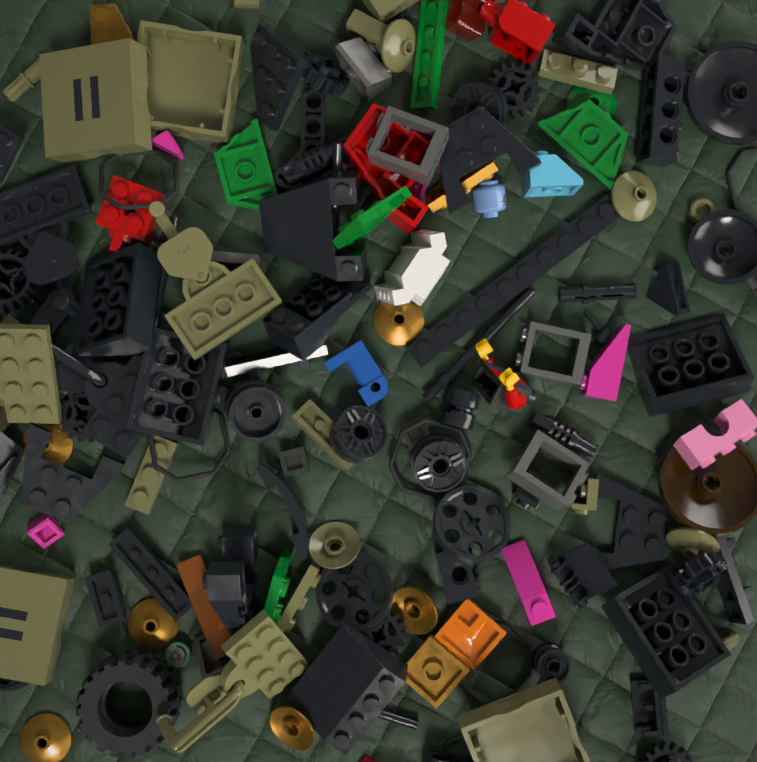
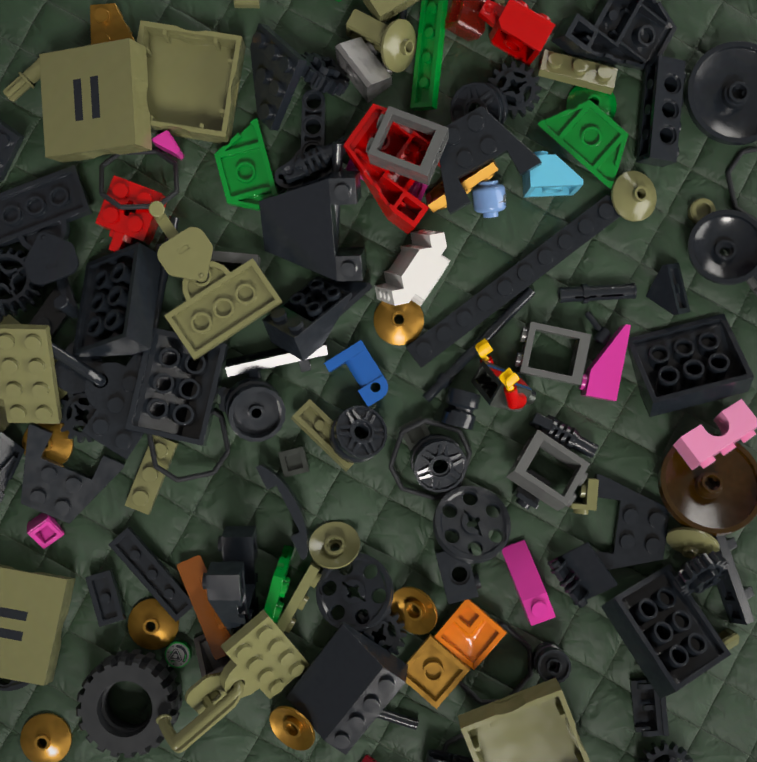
green wing [332,186,412,249] -> none

